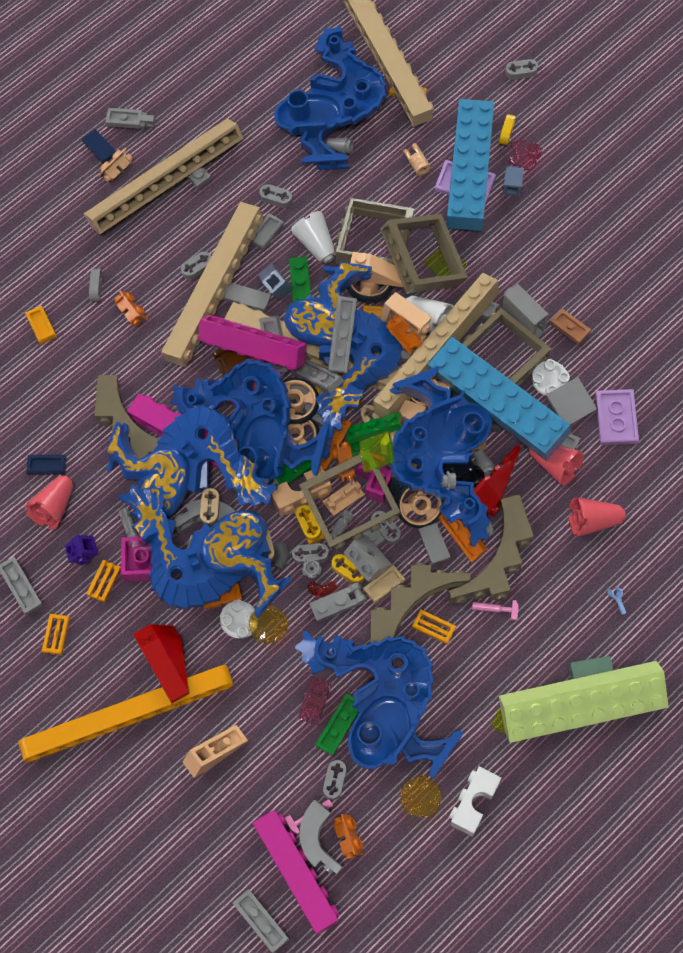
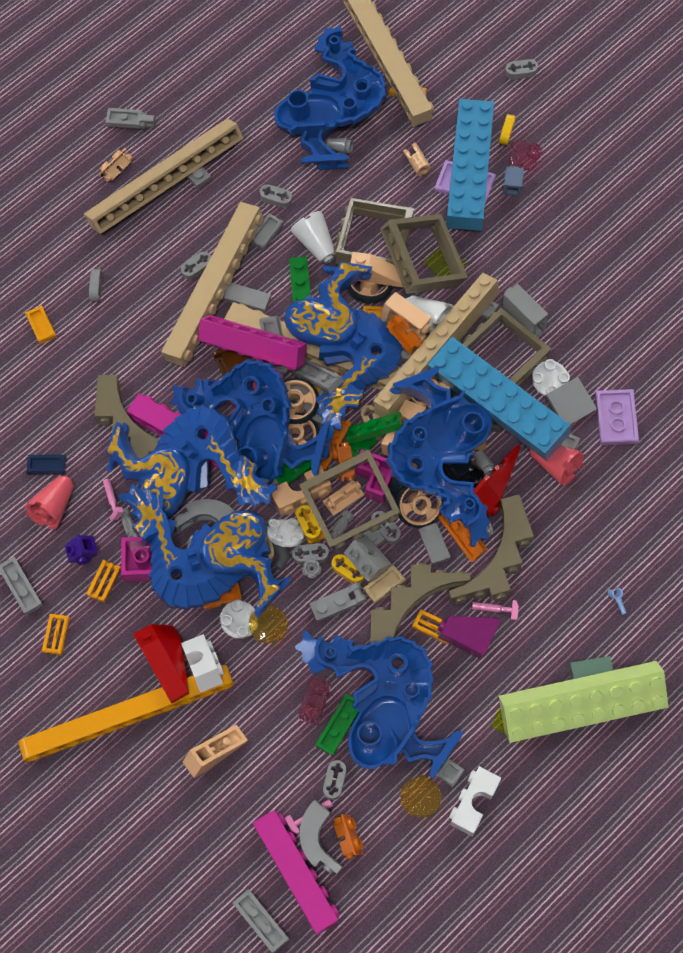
dark blue tile [81,129,116,164] -> none
orange hinge [114,290,148,326] -> none
tan beam [200,488,220,526] -> none
sand blue slope [259,263,293,300] -> none
clear red arm [307,581,338,598] -> none
light grey tile [328,296,357,374] -> none
clear neon green piece [359,431,395,473] -> none
light grey plate [442,471,456,491] -> none
nougat plate [550,308,591,345] -> none
coral cone [569,497,626,536] -> none
none -> bright pink piece [103,479,124,520]
none -> white arch [181,634,224,693]
none -> white dish [267,518,304,547]
none -> light grey tile [436,758,465,788]
none -> magenta slope [437,616,501,659]

